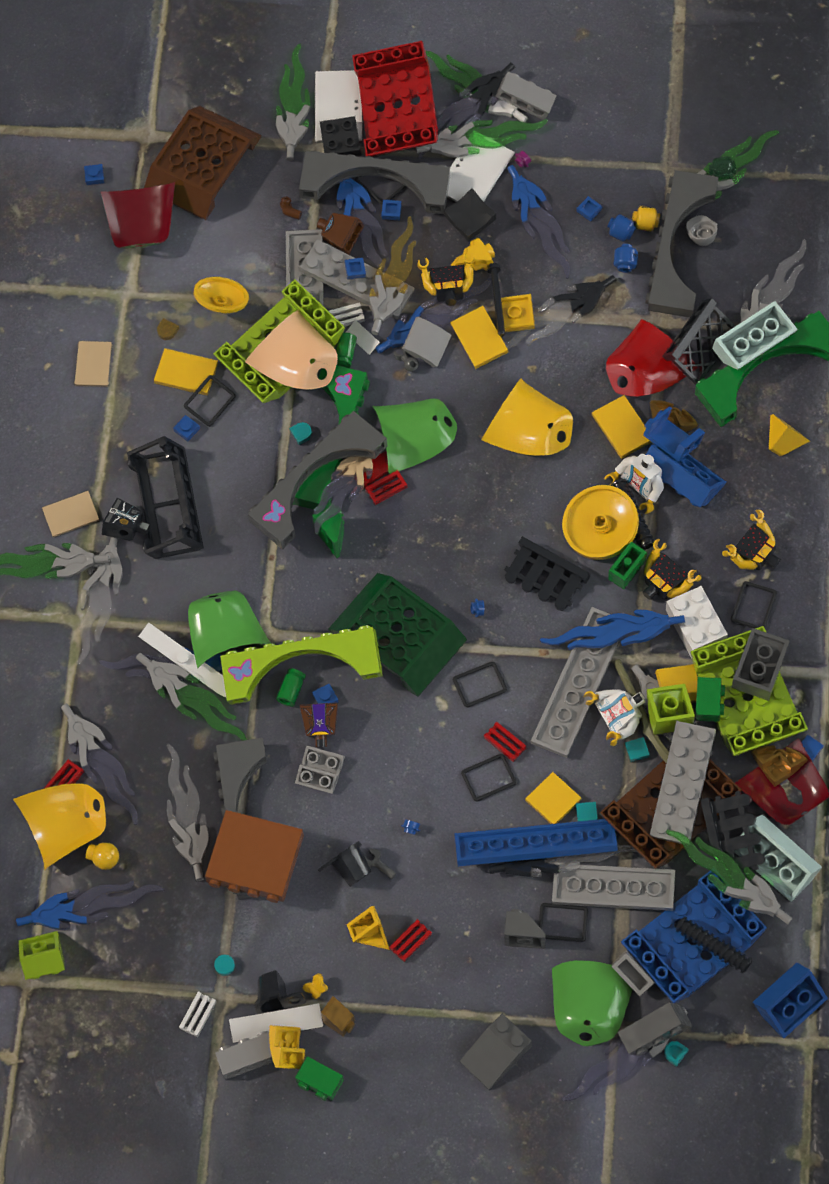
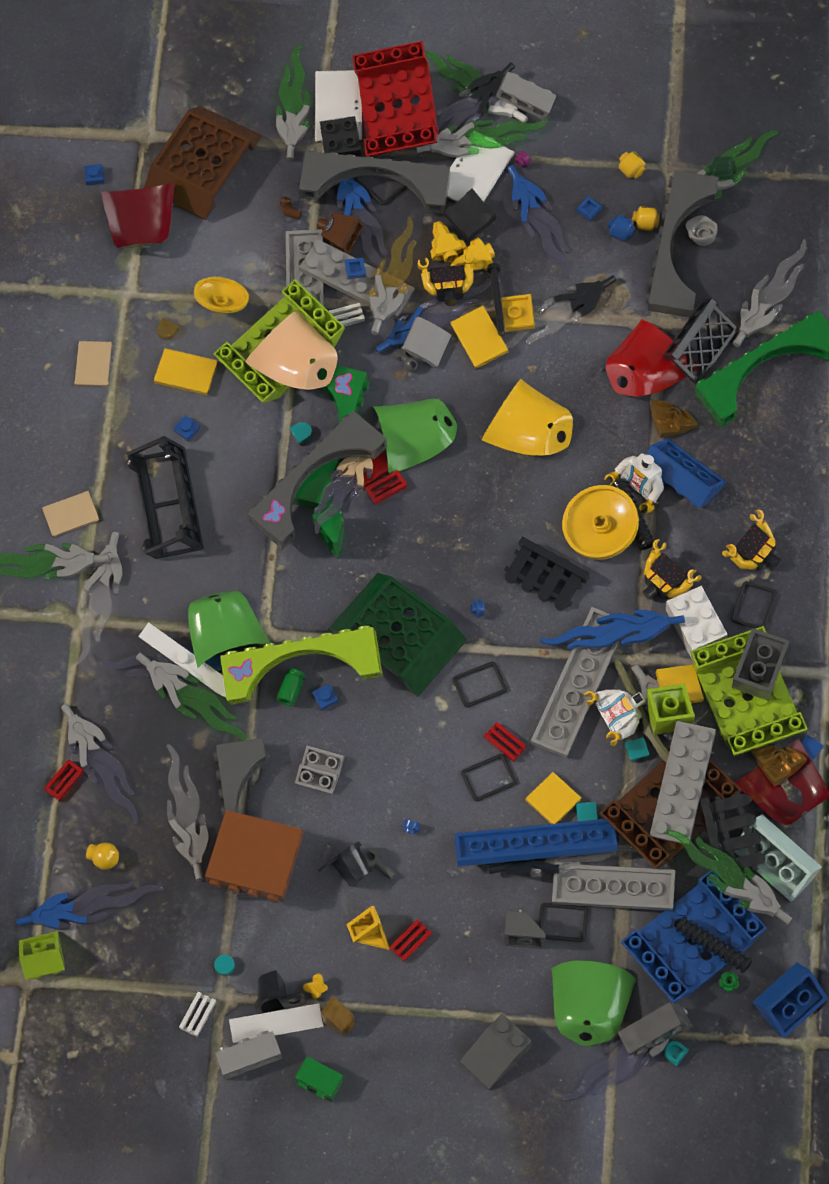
yellow piece [13,784,106,870] -> none
black torso [102,498,150,541] -> none
black piece [184,375,236,426] -> none
yellow slope [269,1025,305,1069] -> none
torso [300,703,338,748] -> none
green piece [336,332,357,368] -> none
white sticker [346,320,380,355] -> none
blue plate [381,200,402,220] -> none
yellow tile [592,395,652,459] -> none
green brick [608,542,647,589] -> none
light grey brick [611,949,655,996] -> none
blue head [614,244,638,273] -> none
blue panel [643,406,705,461] -> none
green brick [696,677,725,722] -> none
light aqua slope [712,301,798,370] -> none
yellow slope [769,414,810,456] -> none
none -> yellow rock [430,221,467,263]
none -> yellow head [619,152,646,179]
none -> green plate [719,972,739,992]

